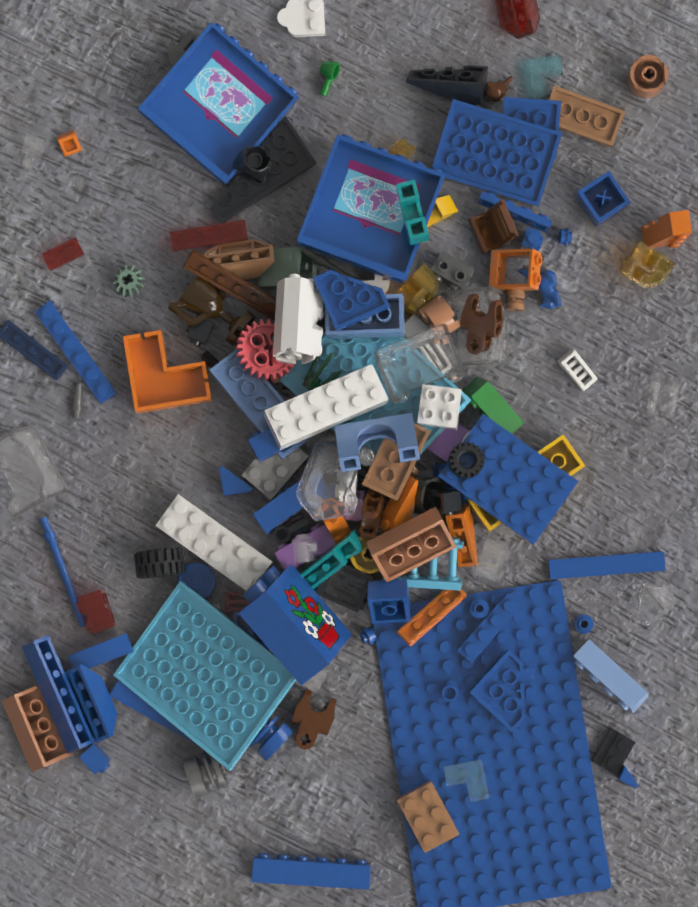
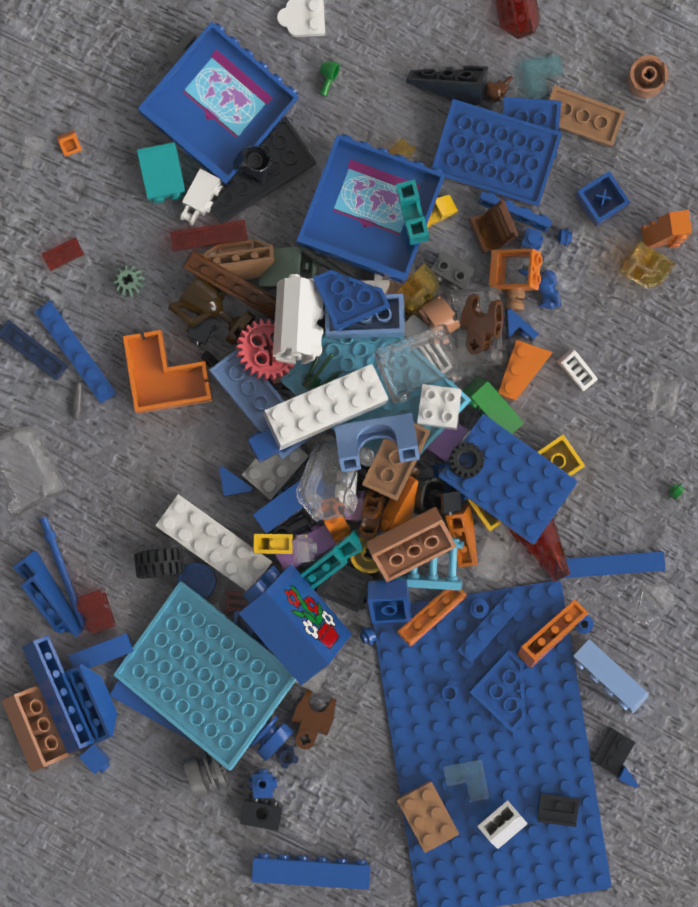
none -> blue wedge [13,550,84,637]
none -> teal slope [137,142,186,204]
none -> white brick [180,169,223,225]
none -> black brick [240,796,283,831]
none -> blue brick [249,769,277,799]
none -> yellow slope [253,534,293,554]
none -> dark blue plate [276,745,299,768]
none -> white brick [478,800,528,849]
none -> orange wedge [498,340,553,402]
none -> blue slope [506,308,539,342]
none -> clear red wedge [509,518,570,582]
none -> orange slope [517,600,588,669]
none -> black plate [537,793,580,827]
none -> green plate [668,483,685,501]

